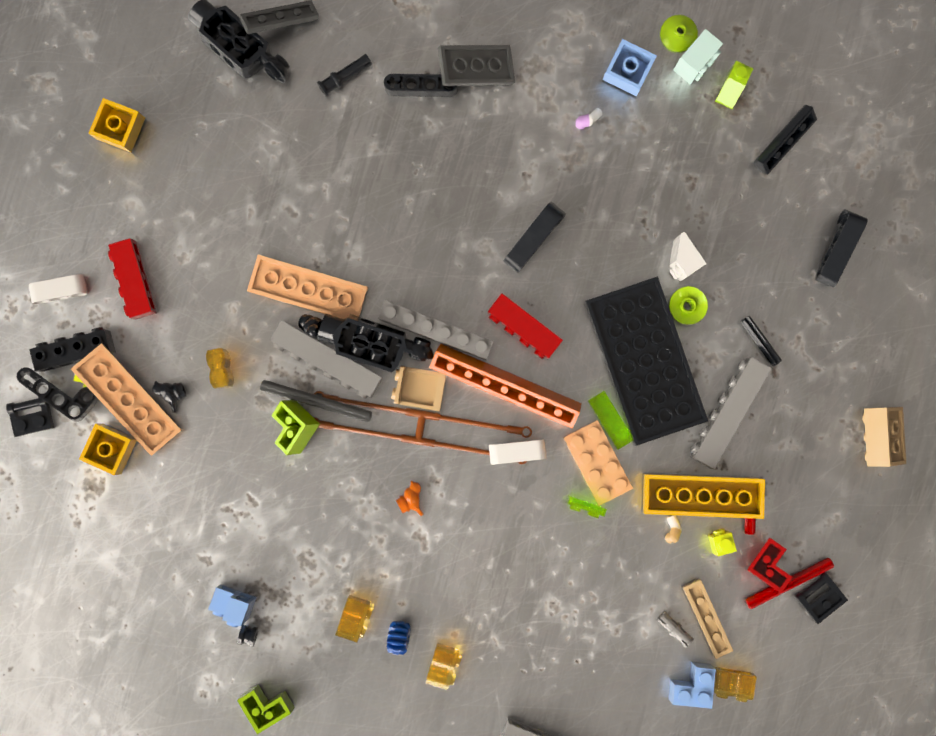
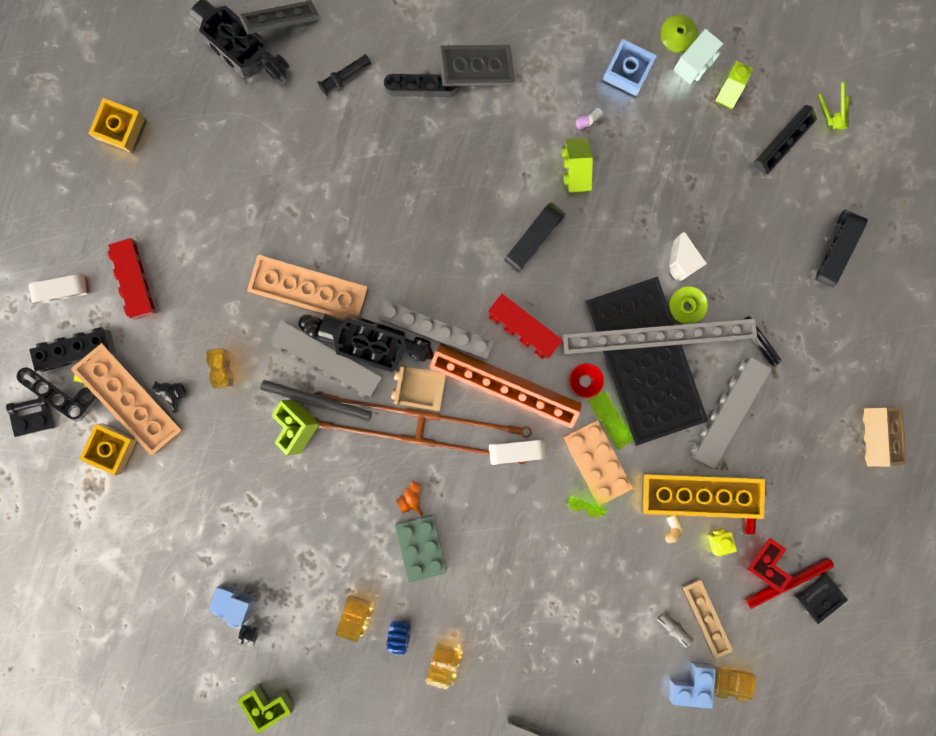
none -> sand green brick [395,514,447,583]
none -> lime brick [562,137,593,192]
none -> light grey plate [563,319,757,354]
none -> red piece [569,363,604,398]
none -> lime plant [819,81,850,130]

